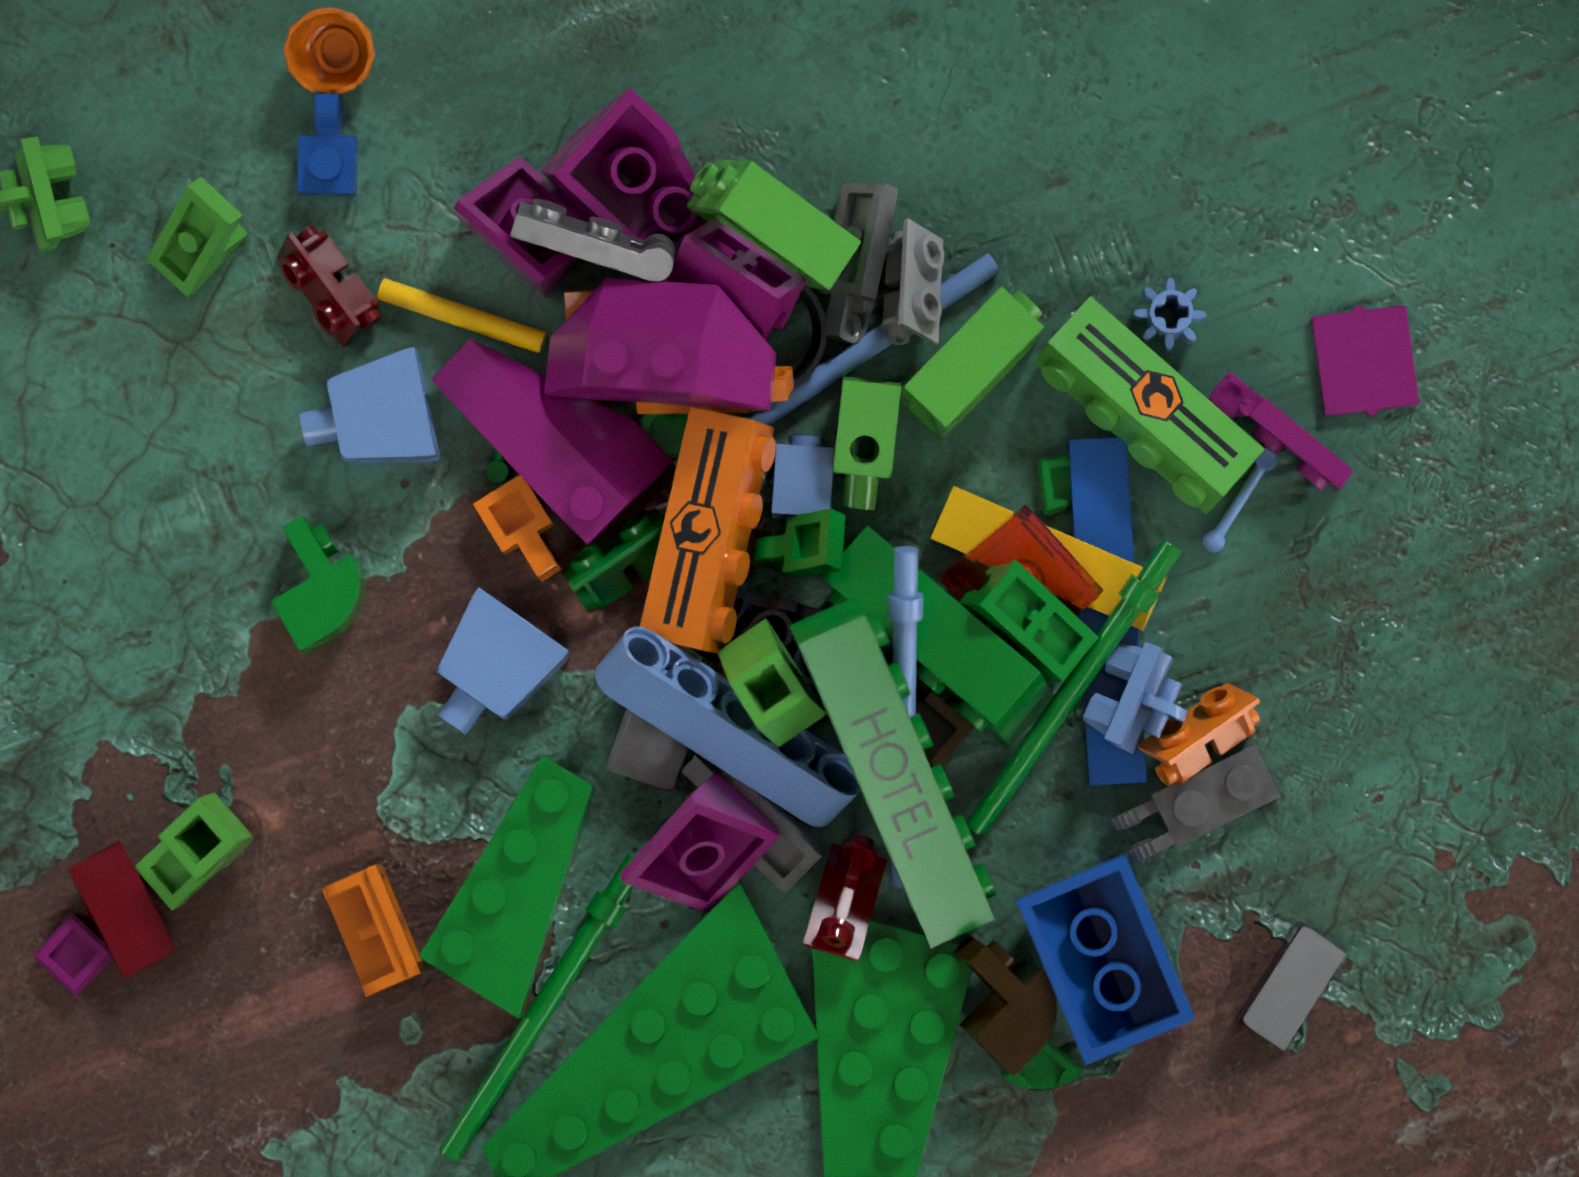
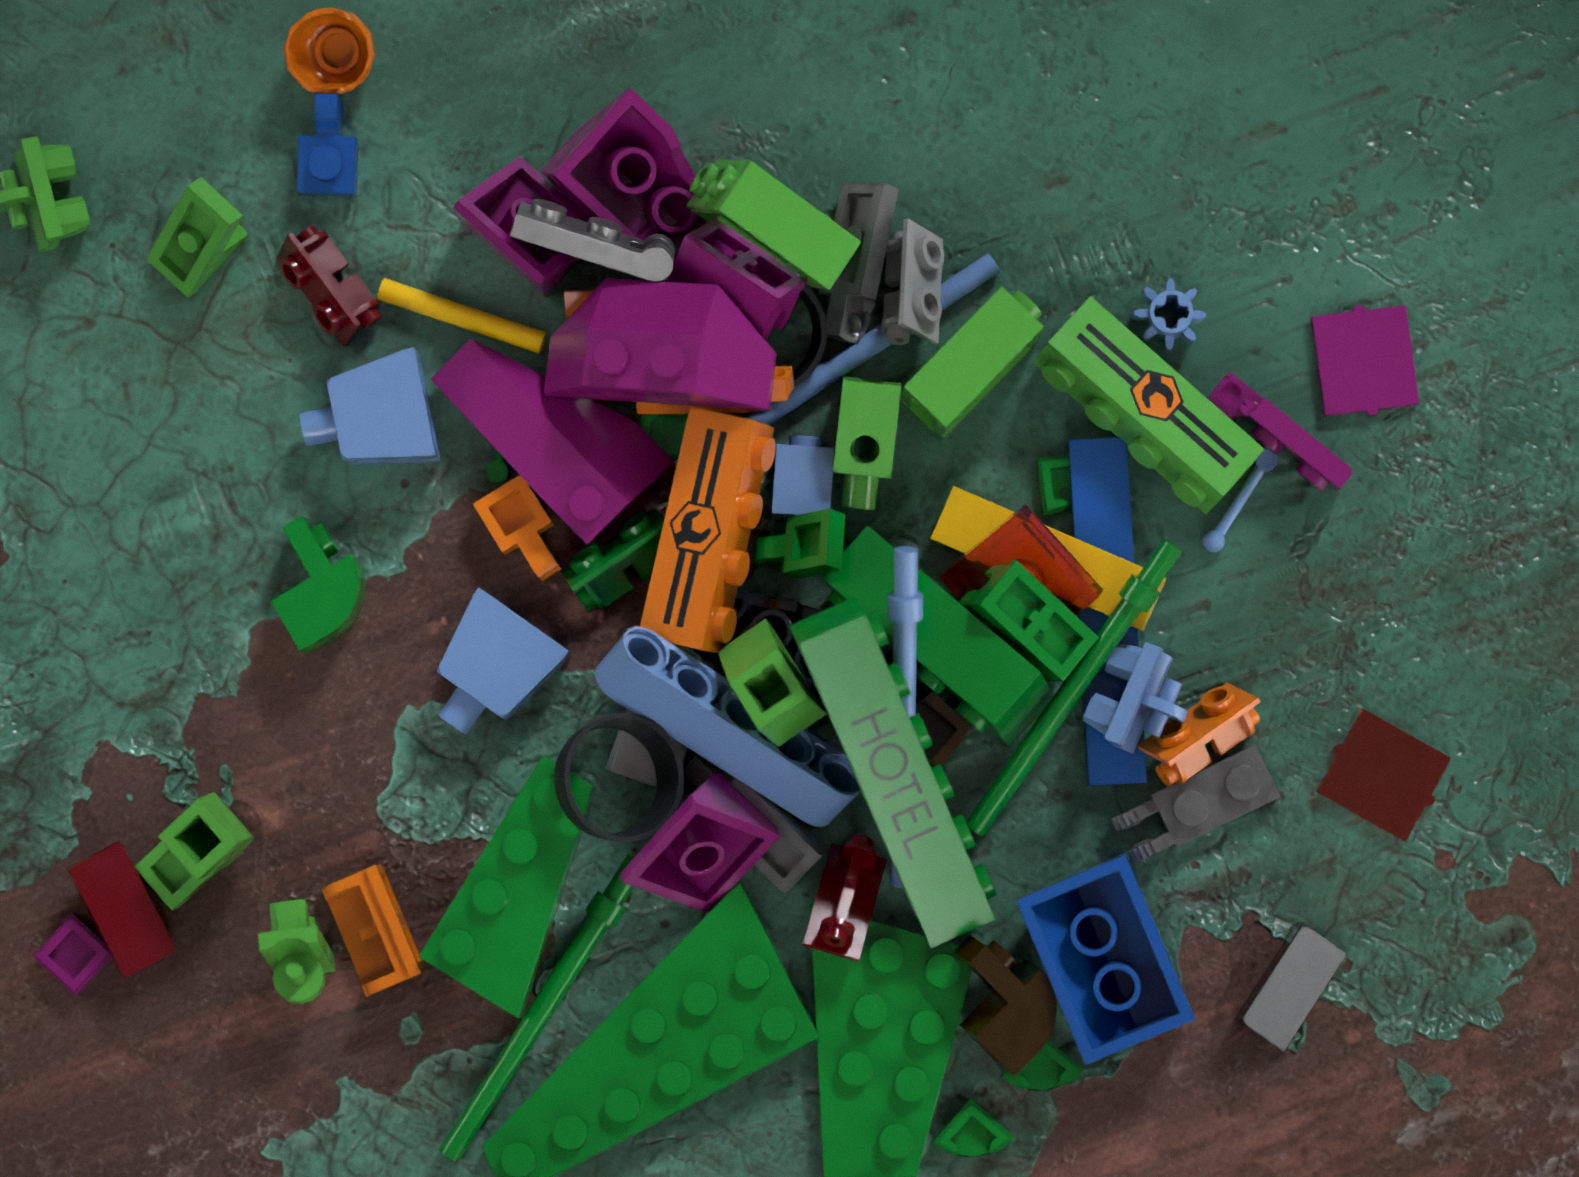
none -> bright green hips [258,899,335,1004]
none -> black tyre [554,712,684,843]
none -> green tile [932,1098,1014,1157]
none -> clear red piece [1316,709,1452,842]

